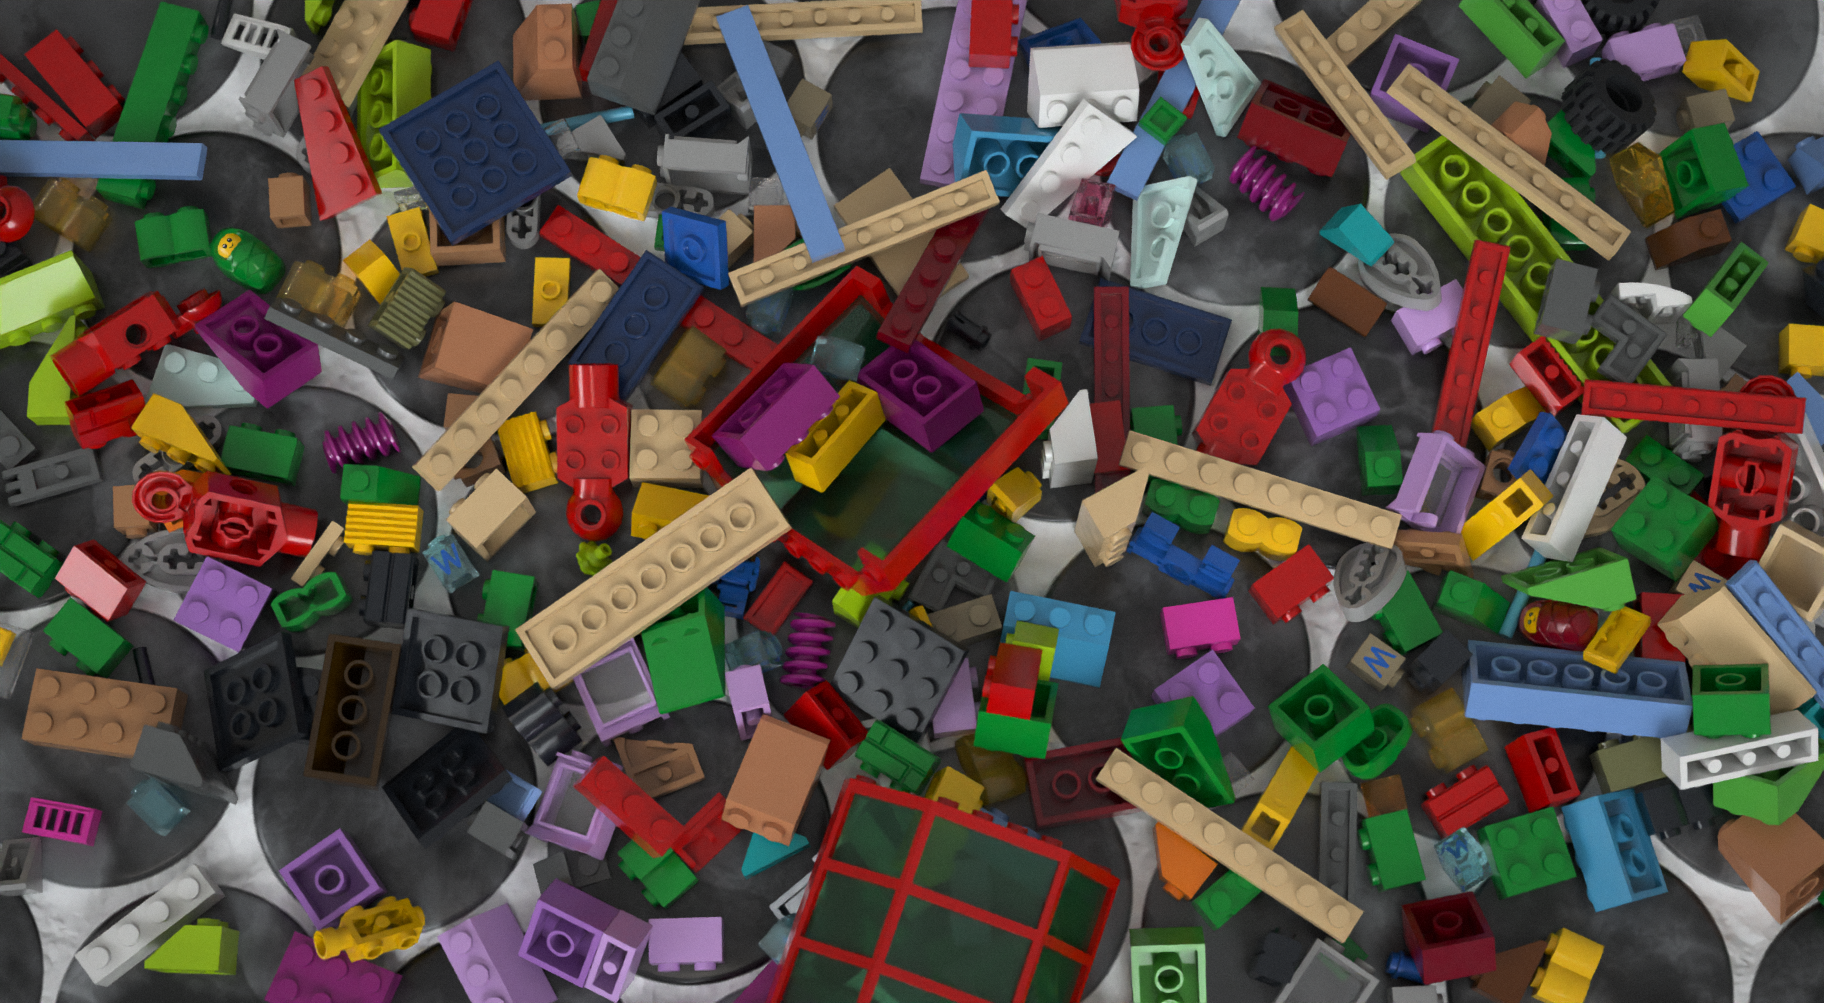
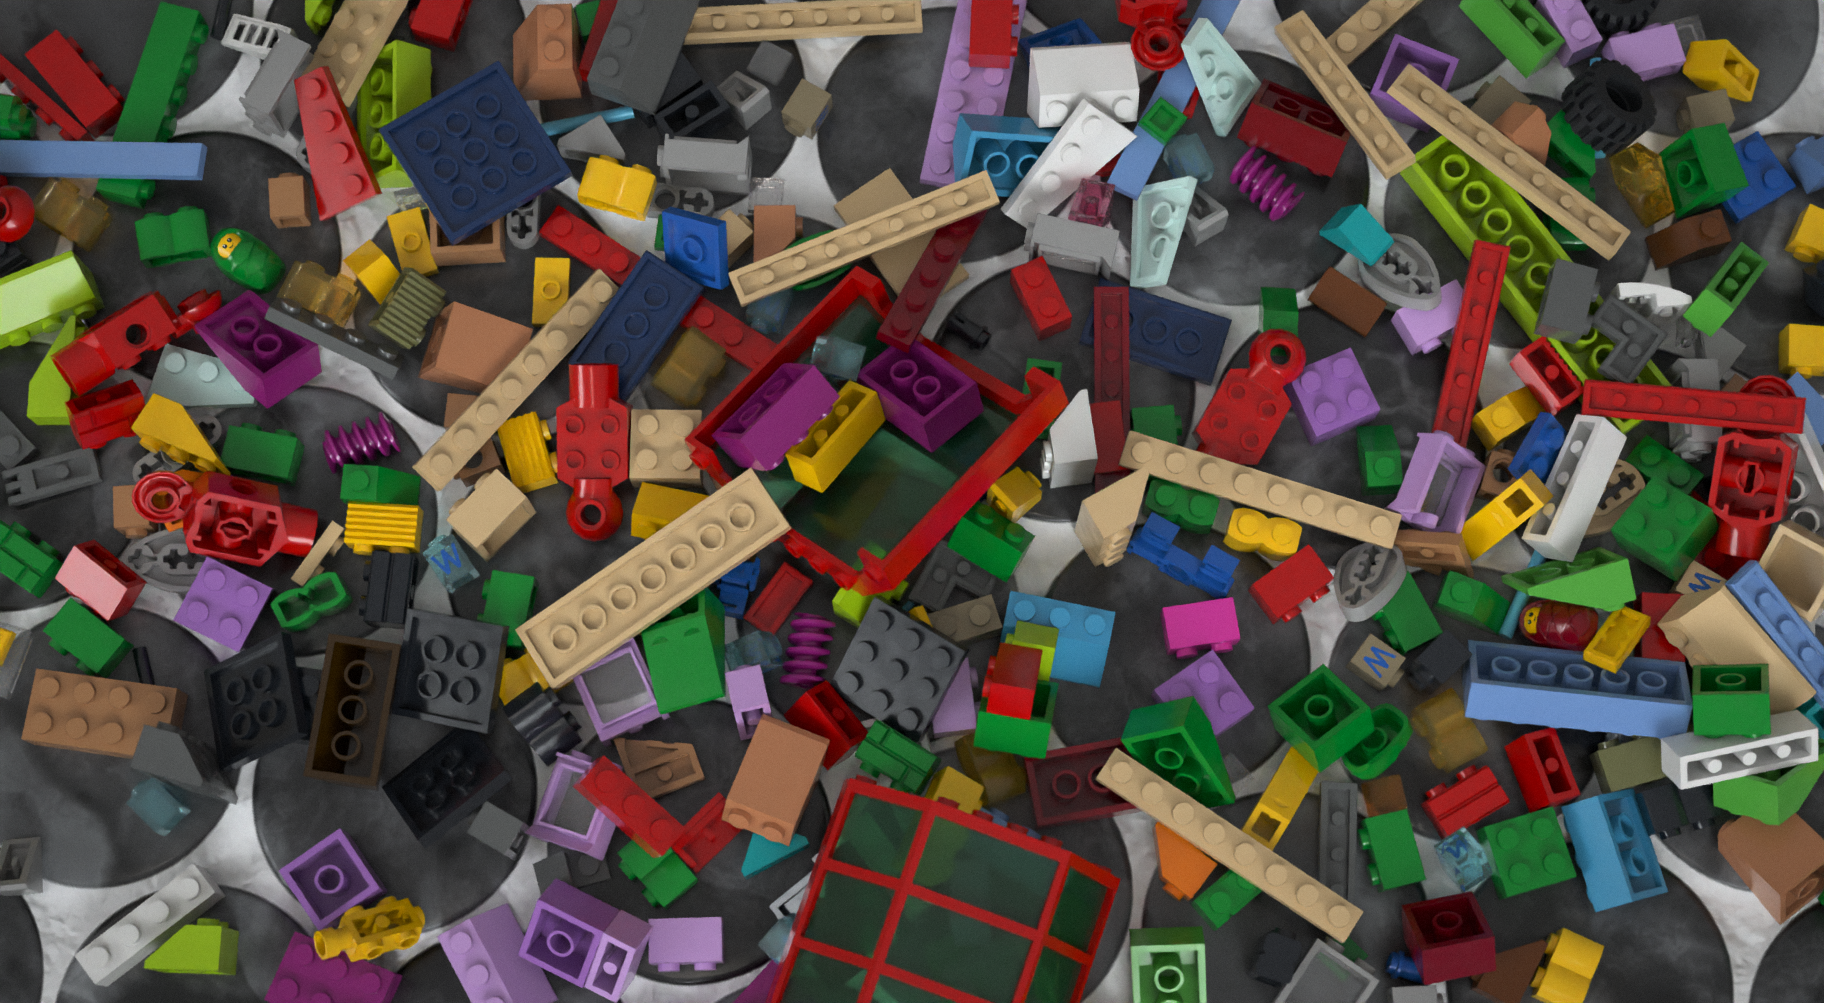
dark pink slope [22,797,102,847] -> none
light blue tile [486,770,542,822] -> none
clear tile [544,118,581,160] -> none
lime plant [576,541,613,576] -> none
medium blue tile [716,5,845,263] -> none

